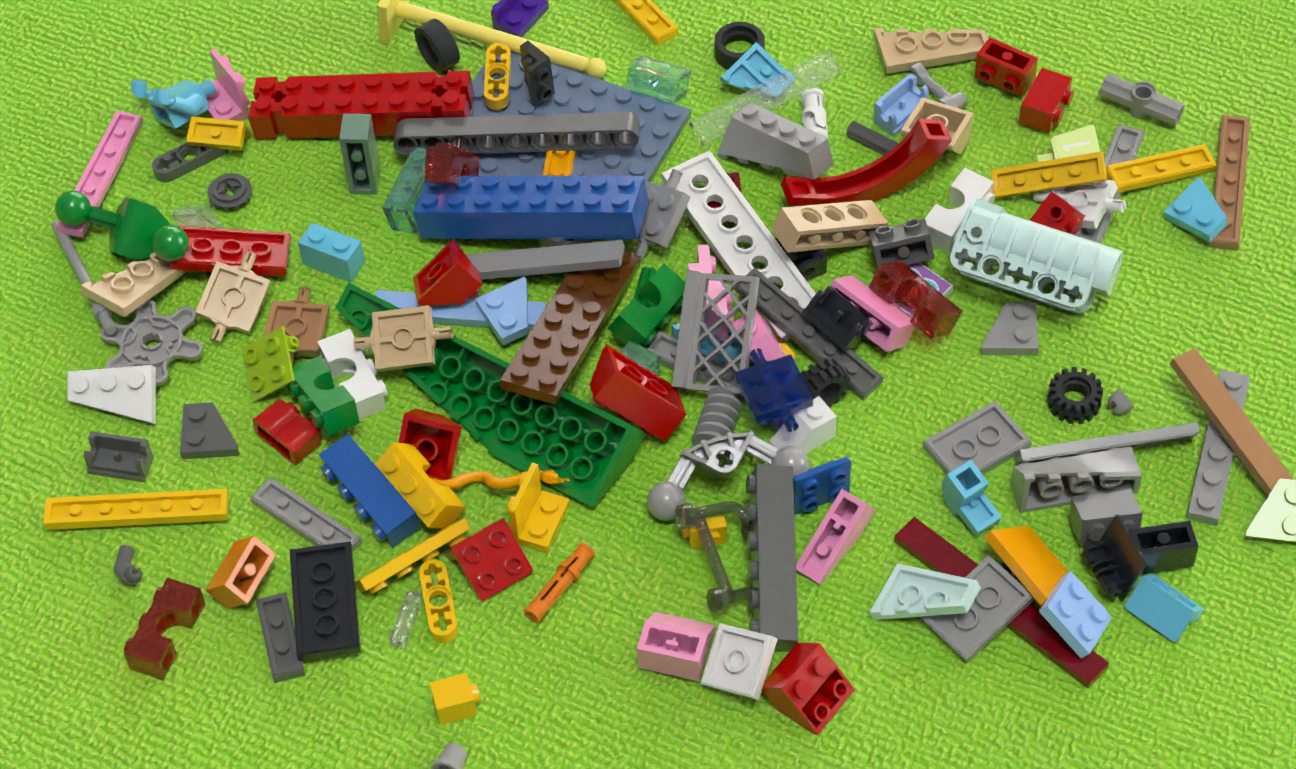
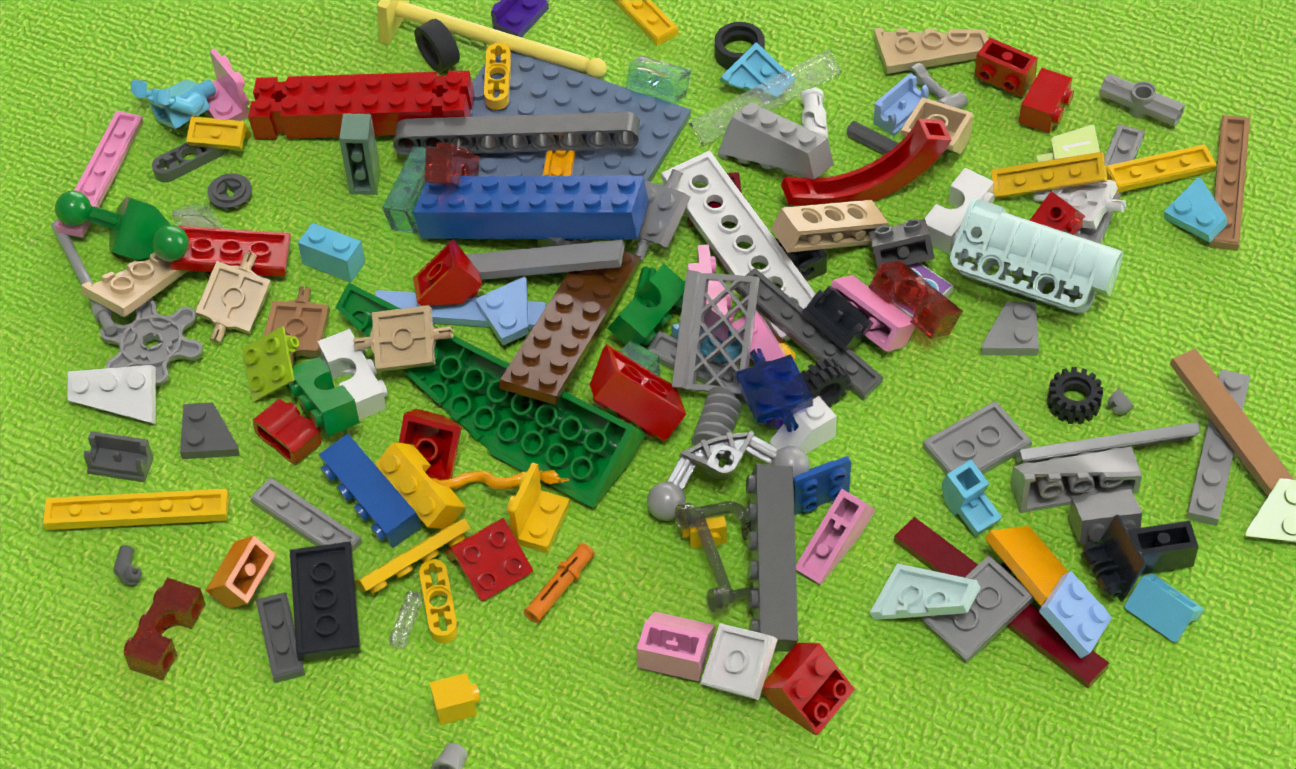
pearl dark grey bracket [520,40,555,107] -> none

